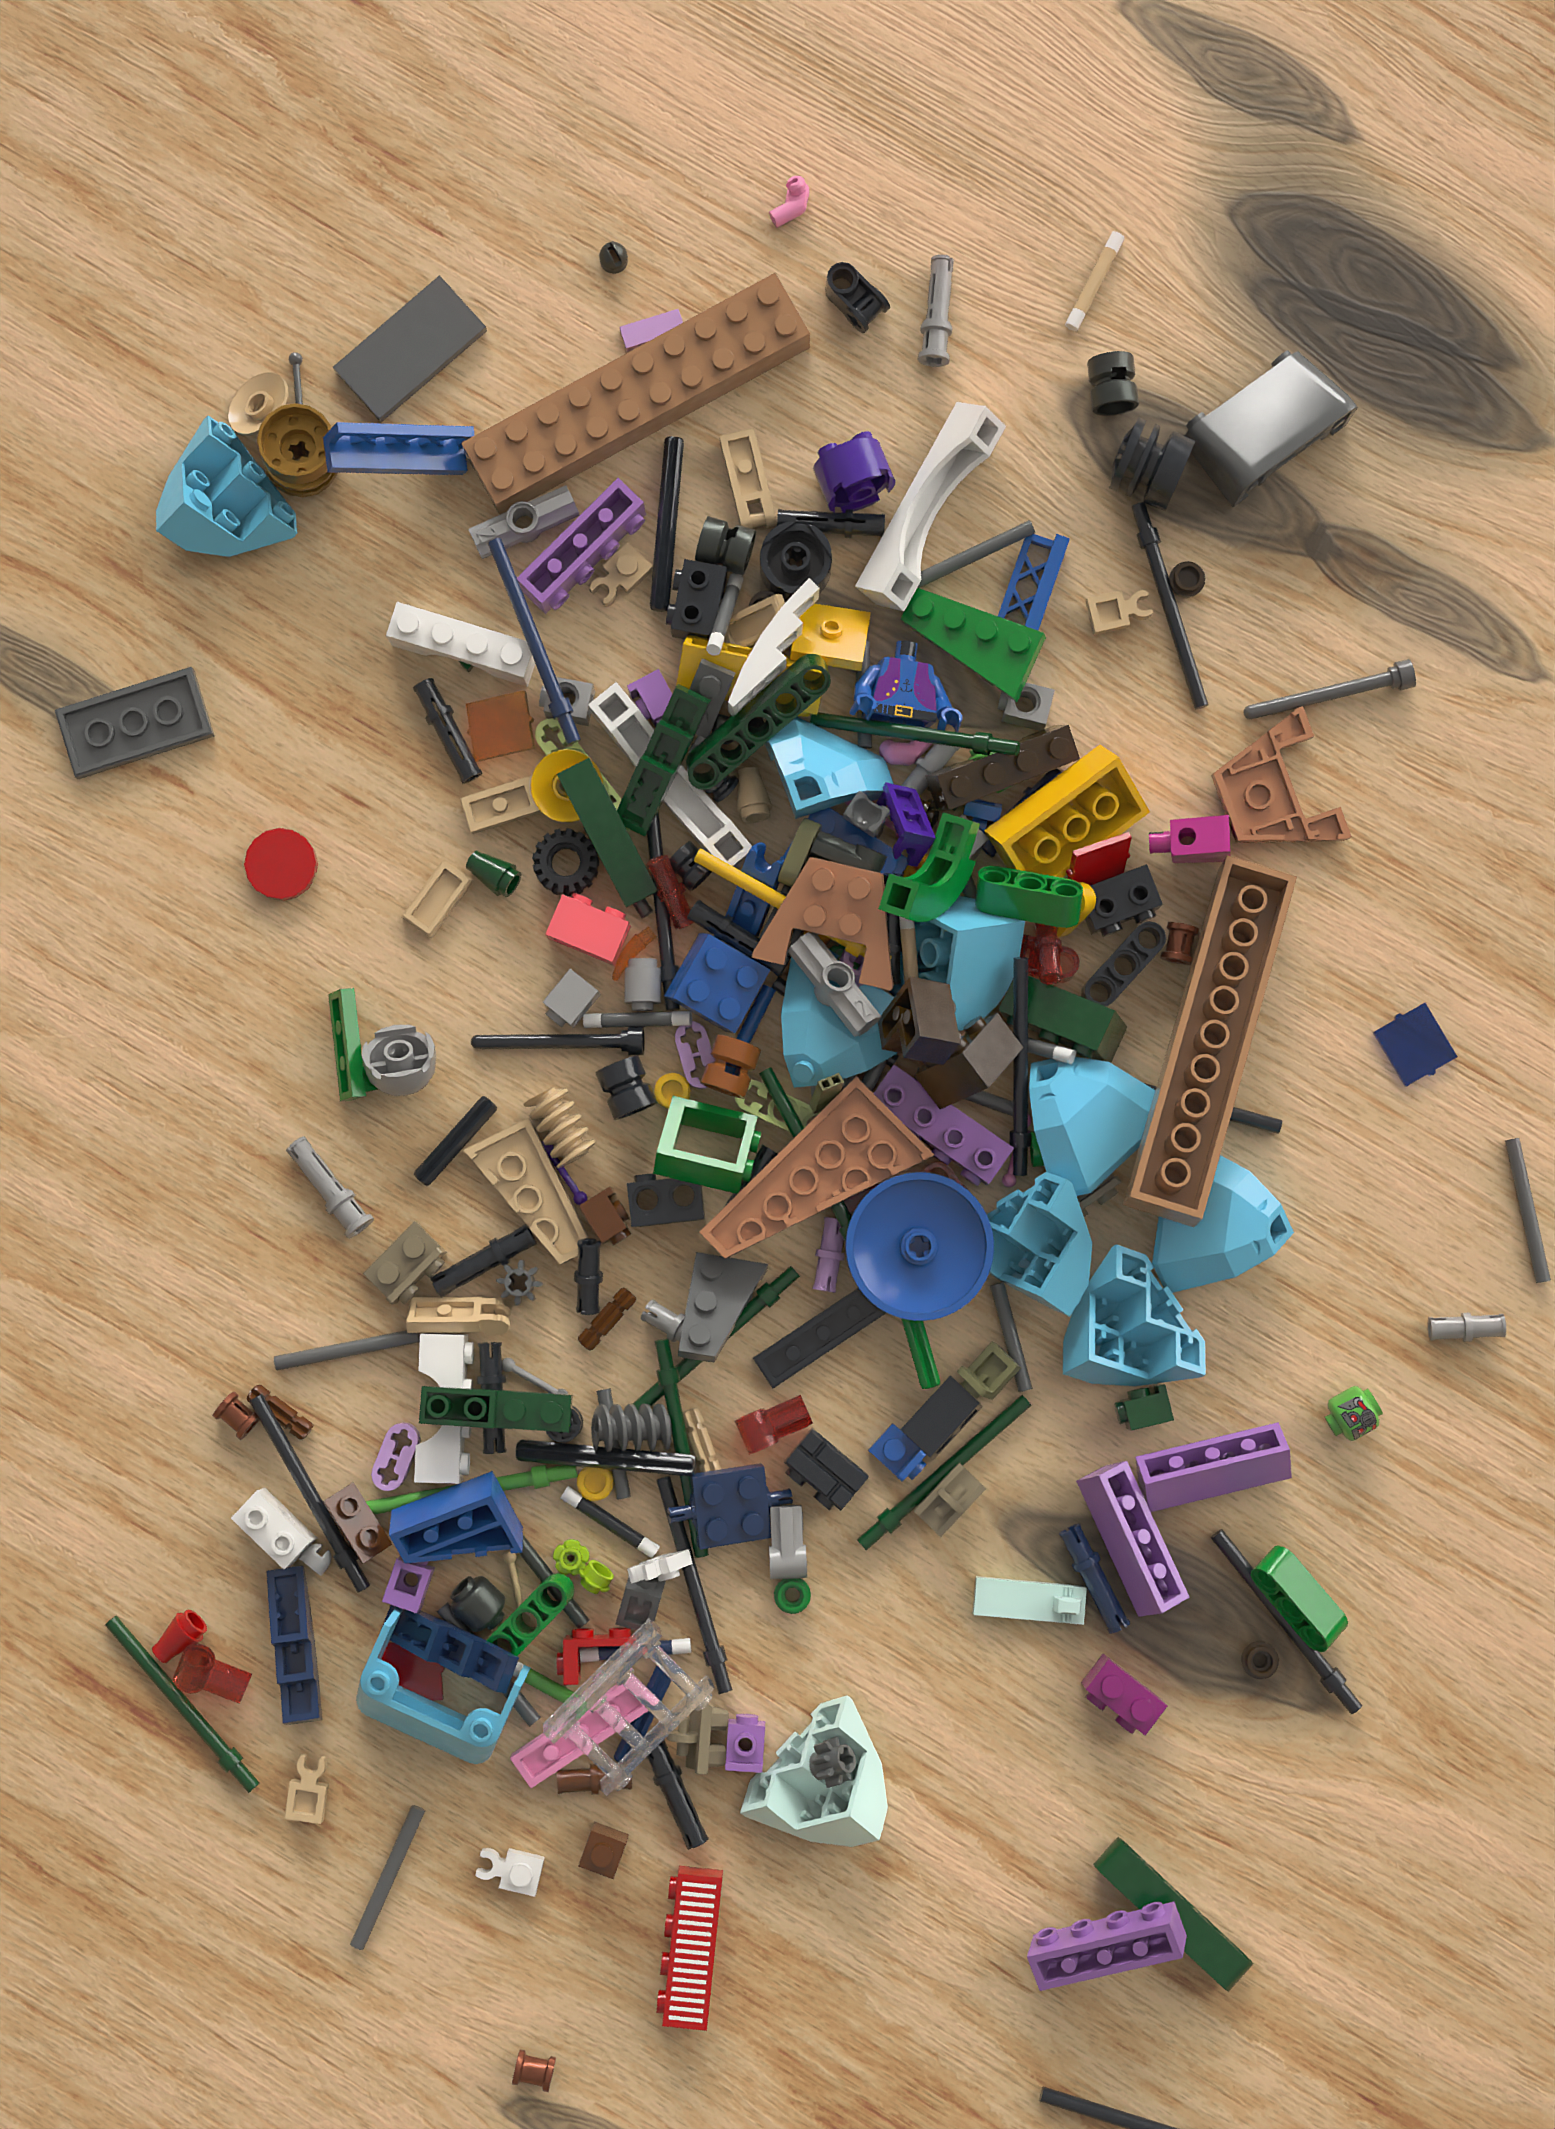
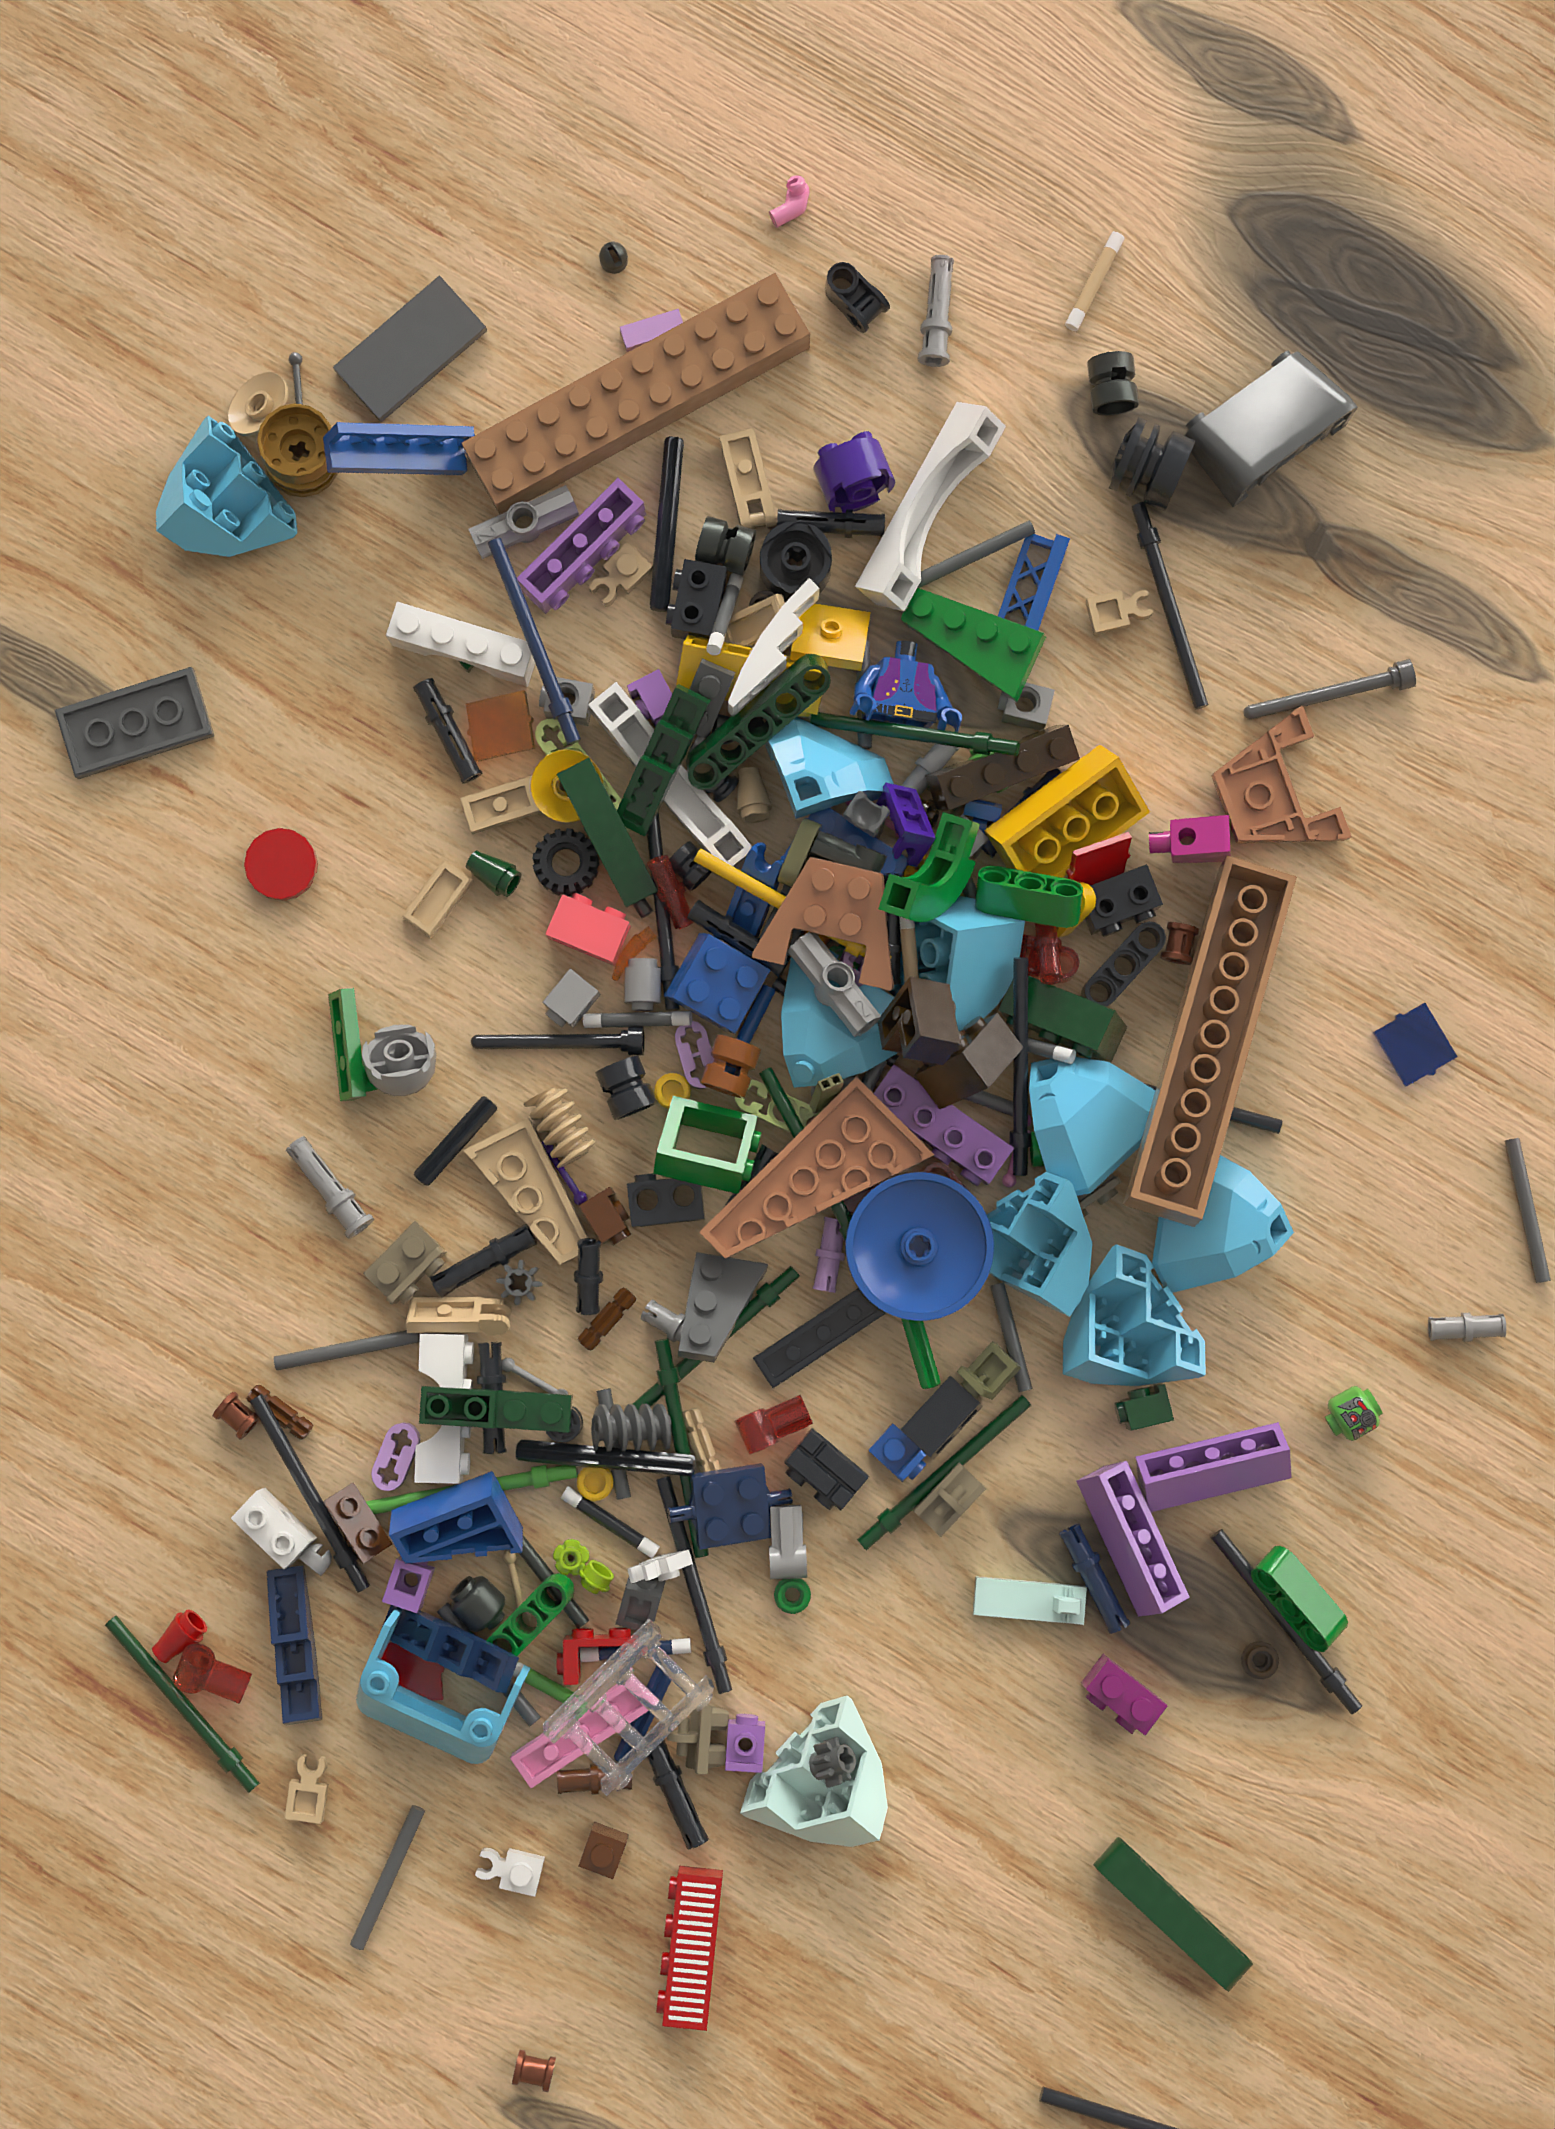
bright pink arm [879,740,932,766] -> none
medium lavender brick [1027,1902,1187,1991] -> none
dark brown plate [1169,561,1205,598] -> none

